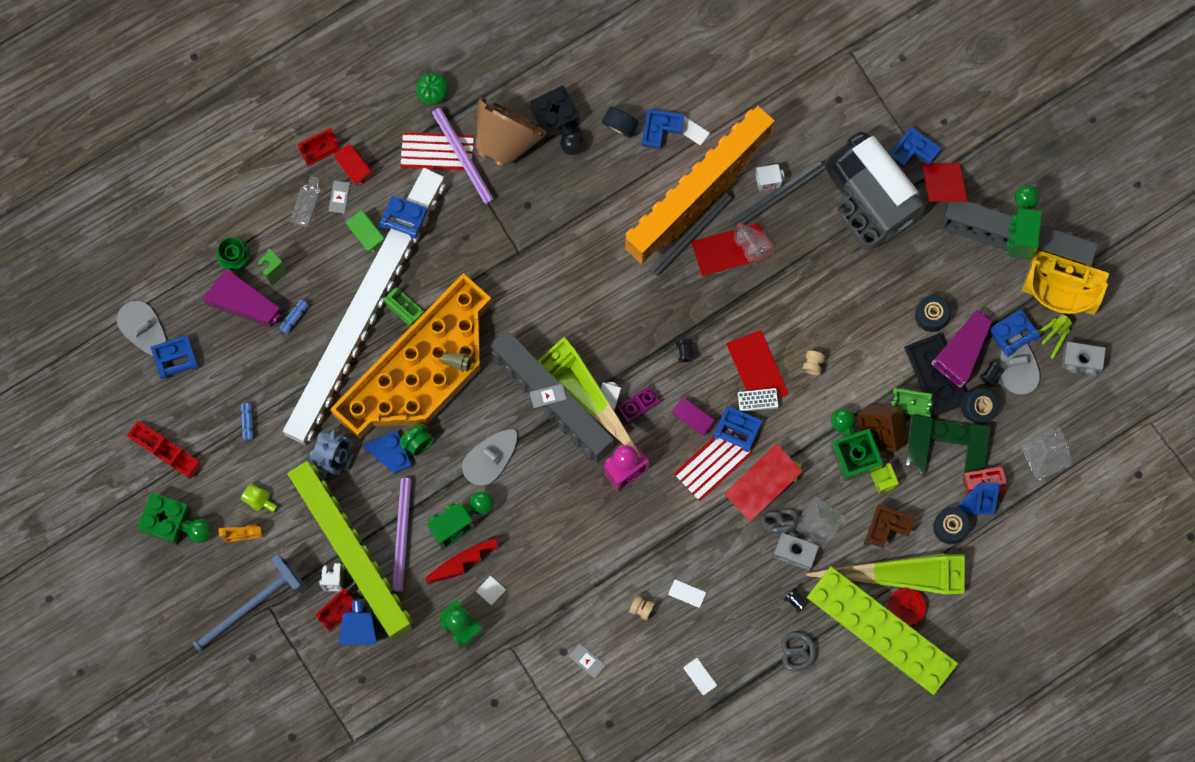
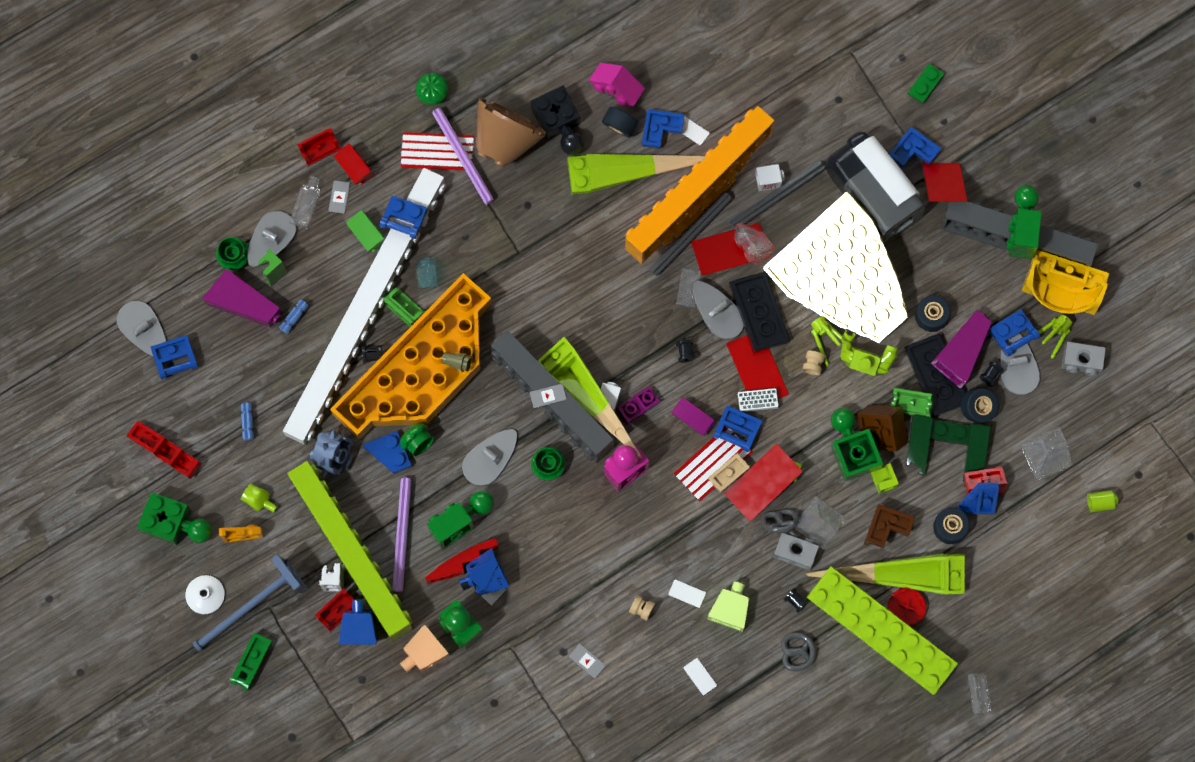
none -> white dish [186,575,225,614]
none -> green plate [230,633,272,691]
none -> light grey shield [248,211,296,267]
none -> black bush [362,345,383,364]
none -> light nougat torso [400,625,449,672]
none -> clear light blue bracket [416,258,438,288]
none -> blue torso [459,549,509,595]
none -> green piece [531,447,566,481]
none -> lime plate [567,154,706,195]
none -> dark pink brick [588,63,645,106]
none -> clear plate [676,268,701,309]
none -> light grey shield [693,281,744,339]
none -> yellowish green torso [707,582,749,632]
none -> tan plate [708,453,750,493]
none -> black tile [729,272,790,353]
none -> wing [763,191,908,343]
none -> lime plant [811,316,843,366]
none -> lime torso [840,330,898,376]
none -> green plate [908,64,944,104]
none -> clear plate [968,673,992,714]
none -> lime brick [1087,490,1118,513]

